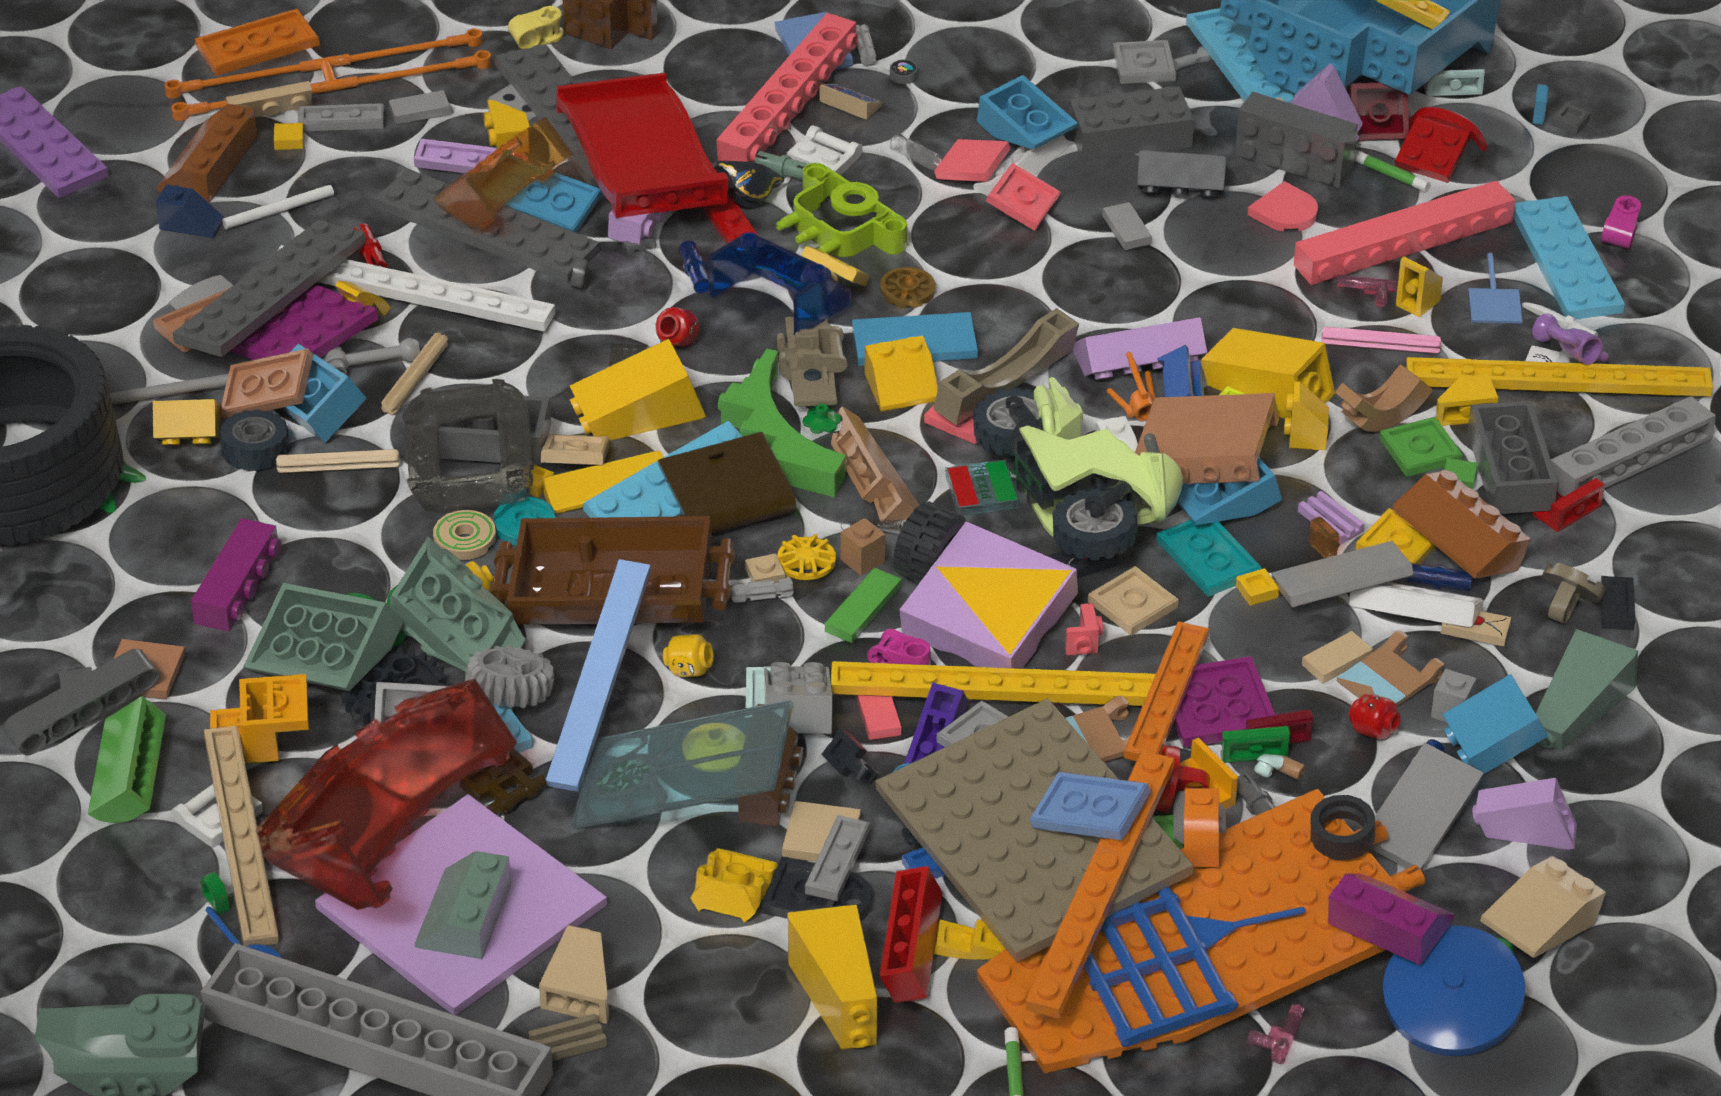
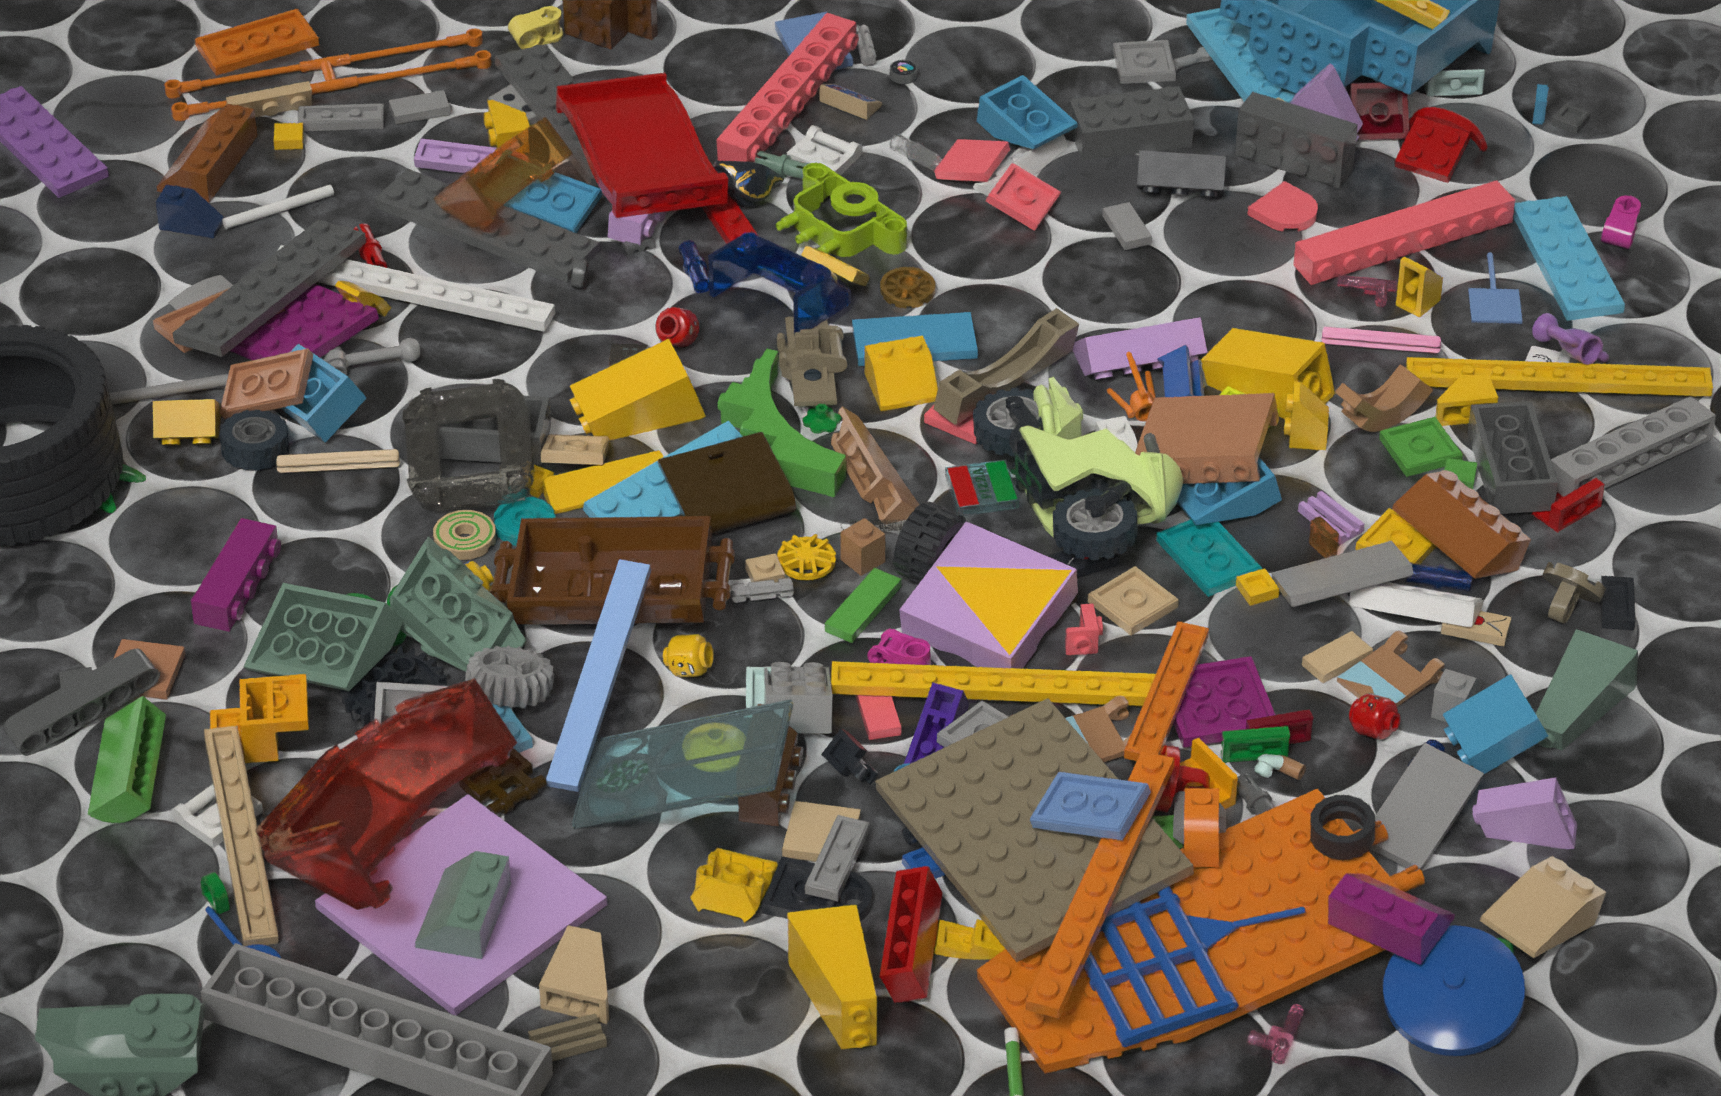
tan axle [381,332,448,415] -> none
bright green bar [1354,150,1431,192] -> none
white piece [1522,302,1598,336] -> none

